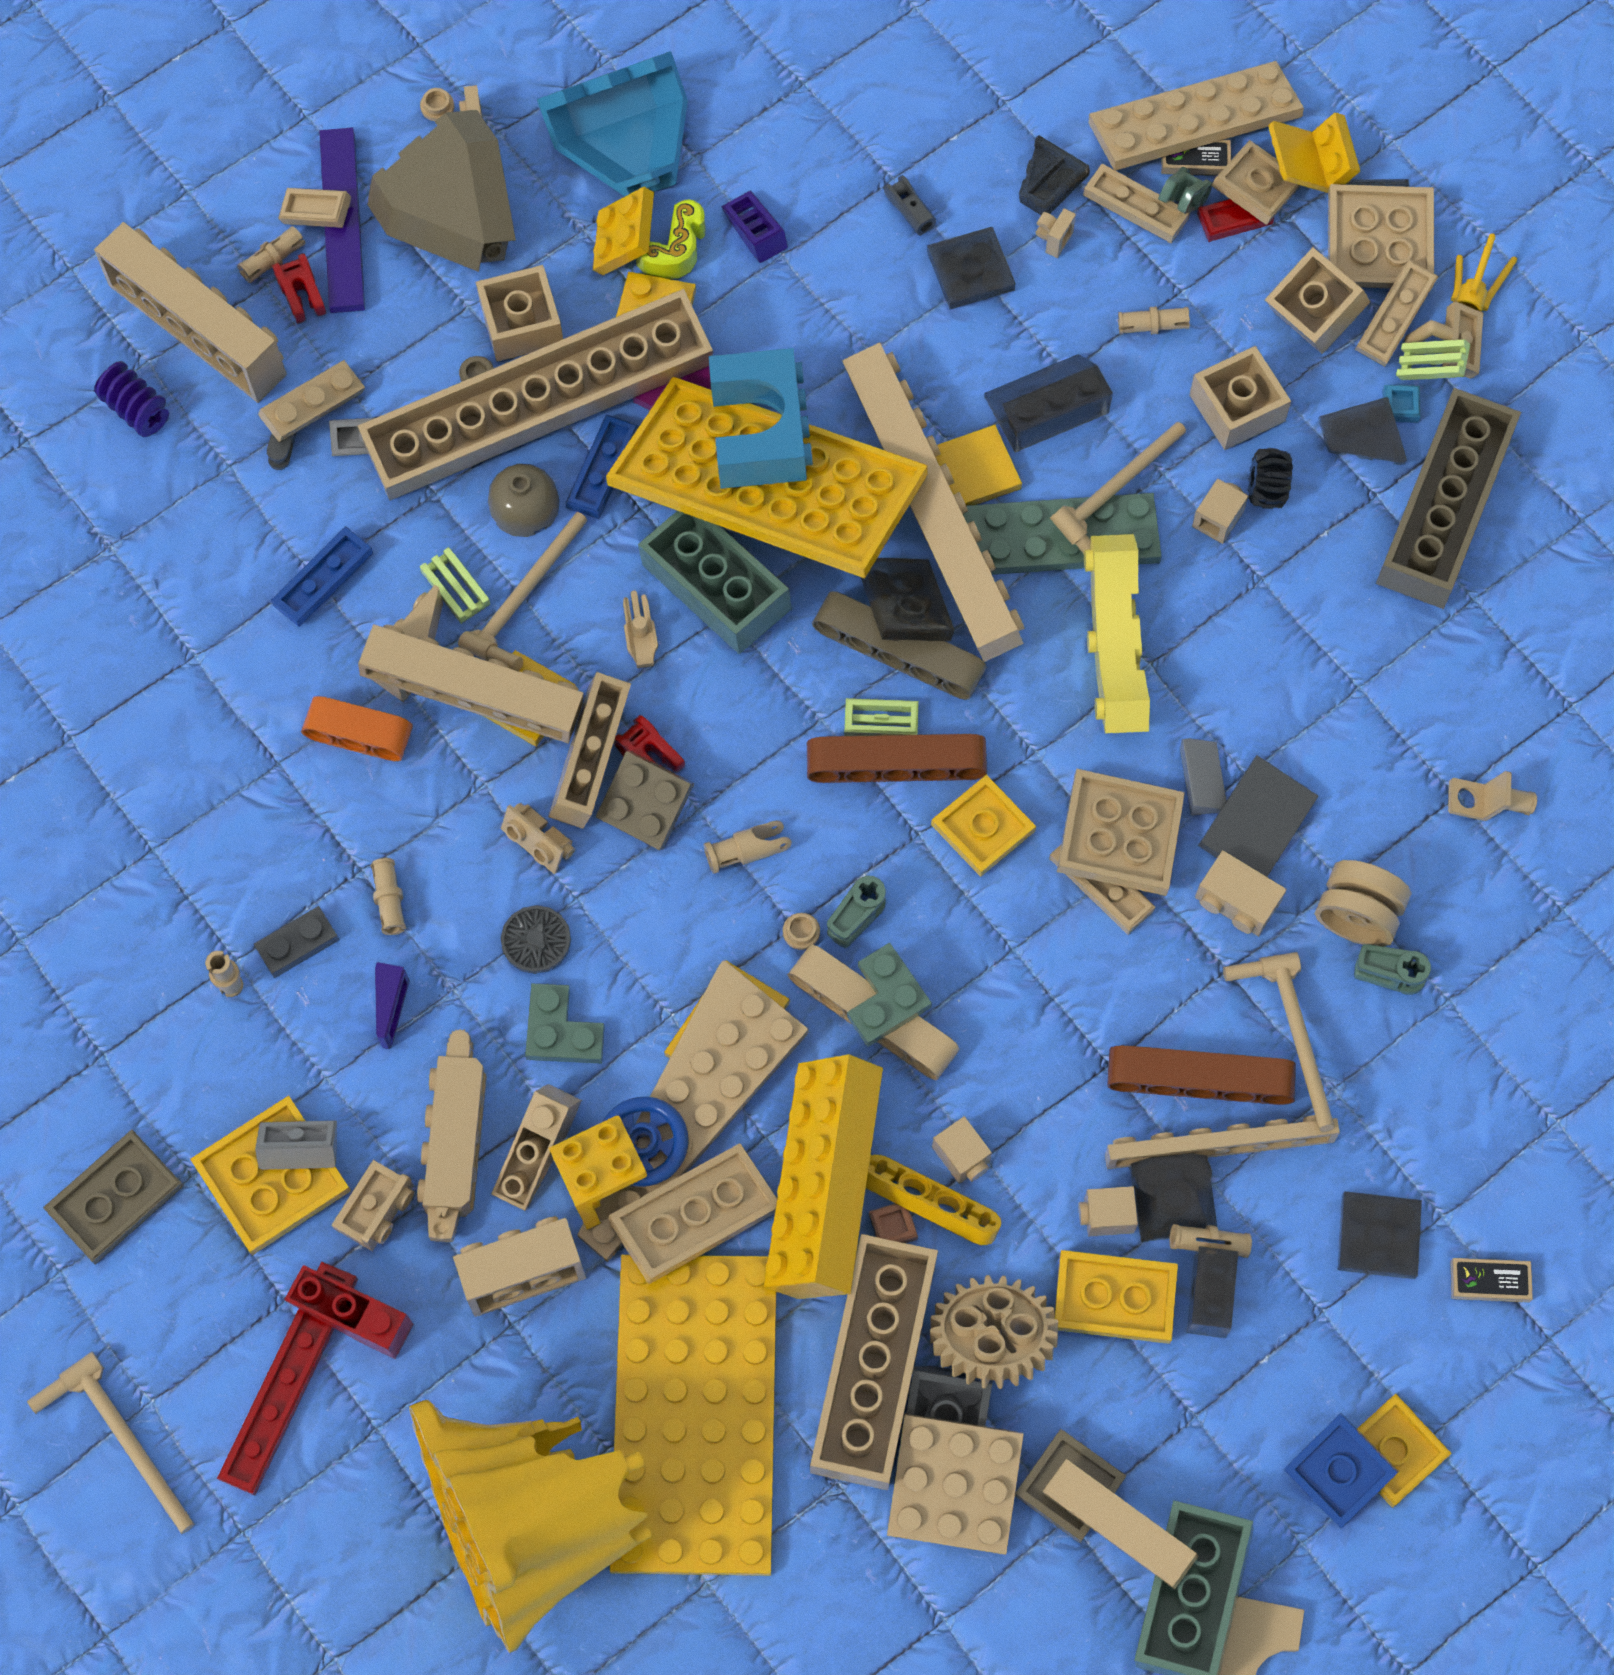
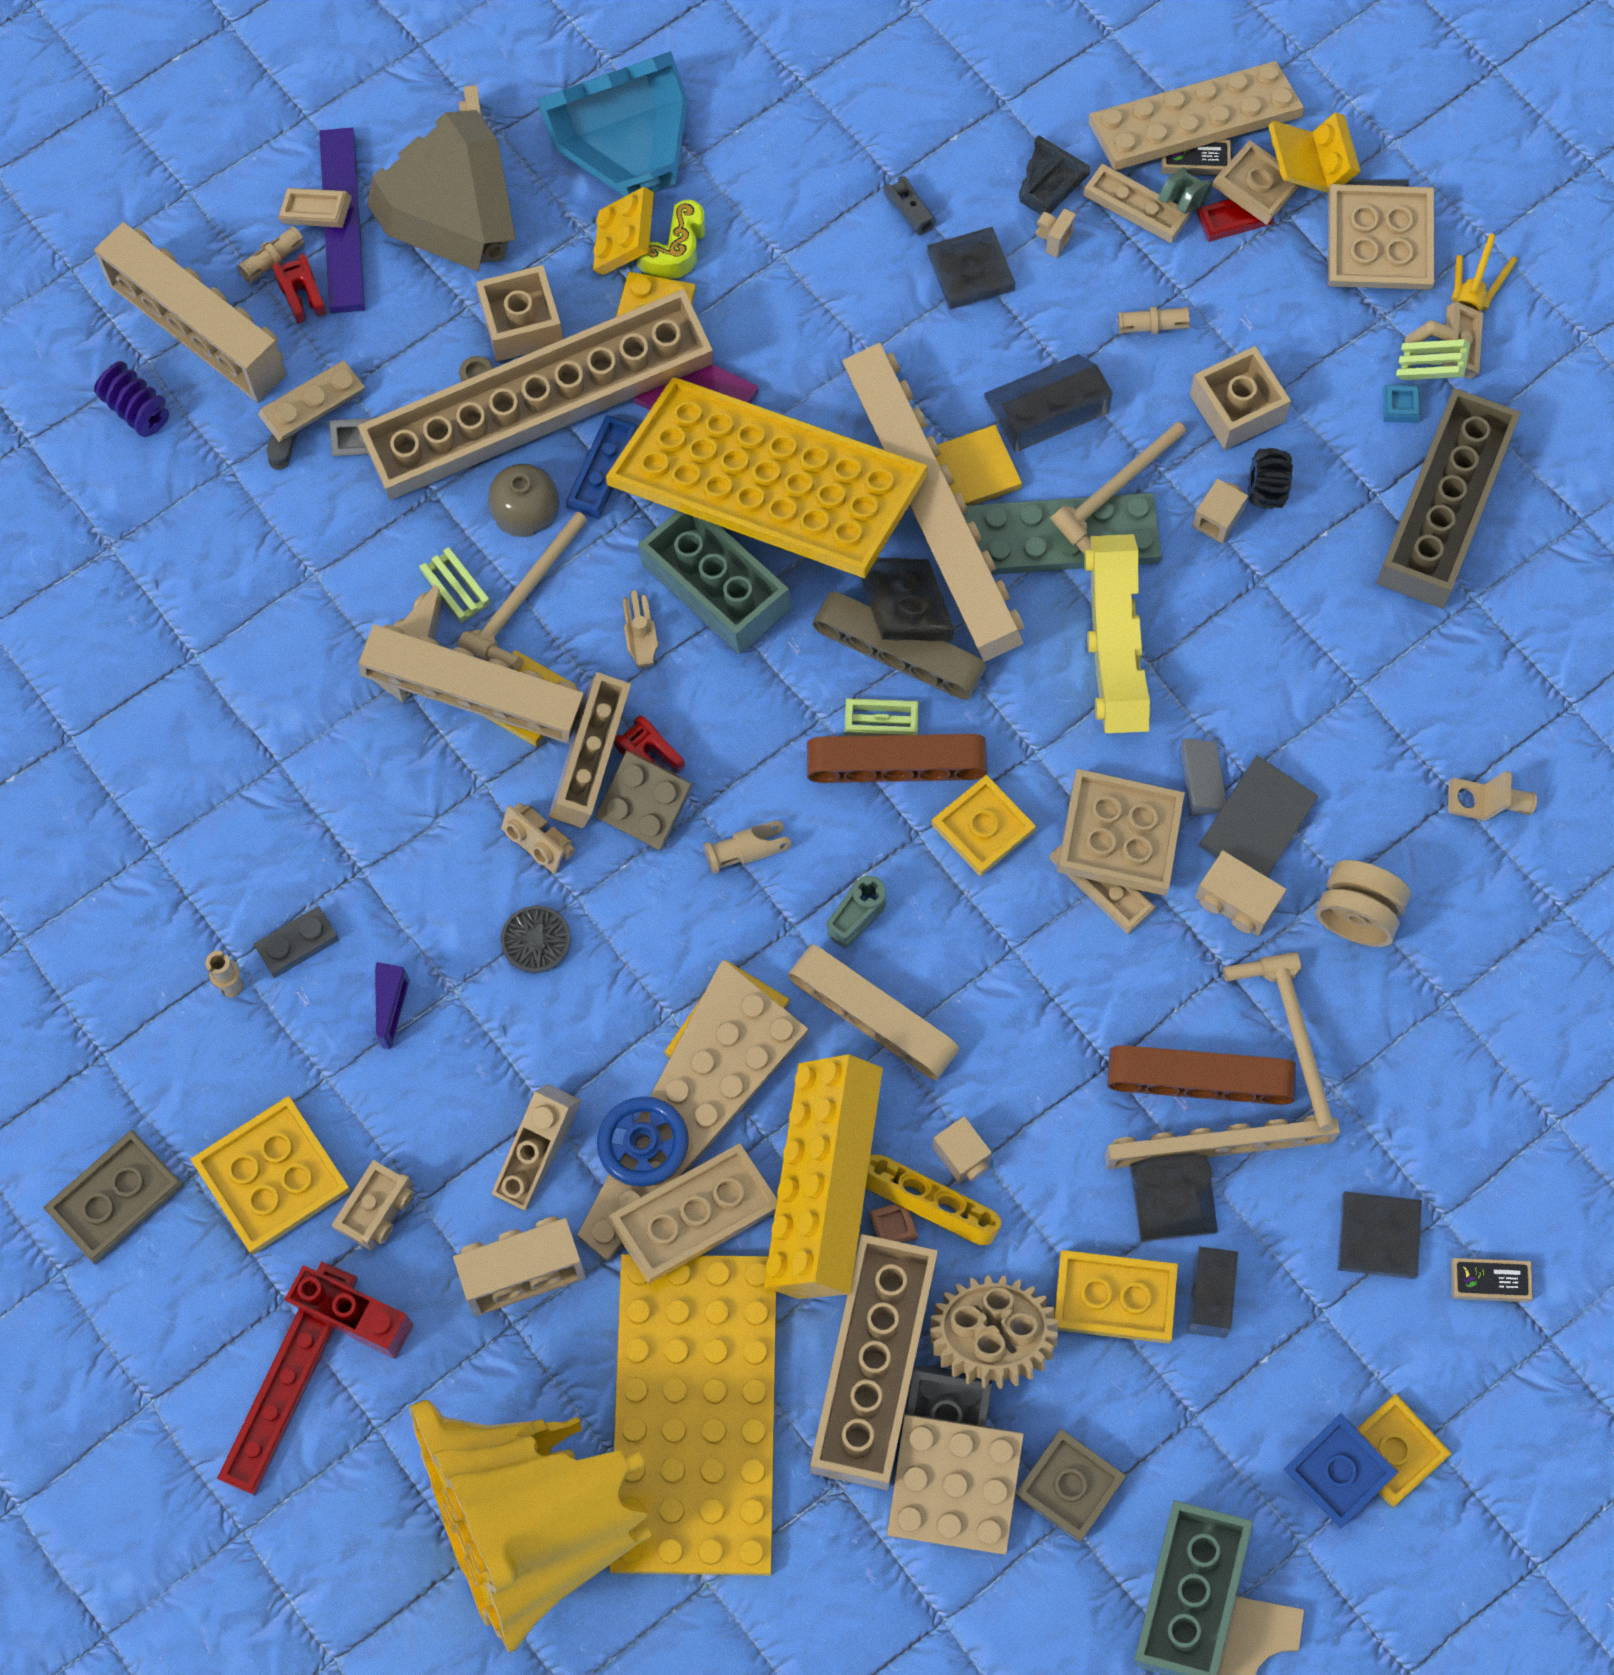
tan bar [27,1352,195,1534] -> none
light grey slope [255,1121,337,1170] -> none
blue plate [271,526,373,627] -> none
orange beam [301,696,413,761] -> none
tan pin [371,858,406,935] -> none
tan hinge [417,1029,487,1242] -> none
tan plate [420,88,454,121] -> none
sand green plate [525,983,605,1064] -> none
yellow bracket [549,1116,647,1230] -> none
dark azure arch [708,348,813,489] -> none
dark purple slope [721,190,788,263] -> none
tan plate [783,913,820,950] -> none
sand green plate [847,942,932,1047] -> none
tan tile [1043,1459,1198,1589] -> none
tan brick [1078,1186,1138,1237] -> none
tan pin [1169,1224,1252,1258] -> none
tan brick [1265,247,1370,354] -> none
clear smoke wing [1318,397,1407,465] -> none
sand green piece [1354,944,1431,995] -> none
tan tile [1355,259,1438,367] -> none

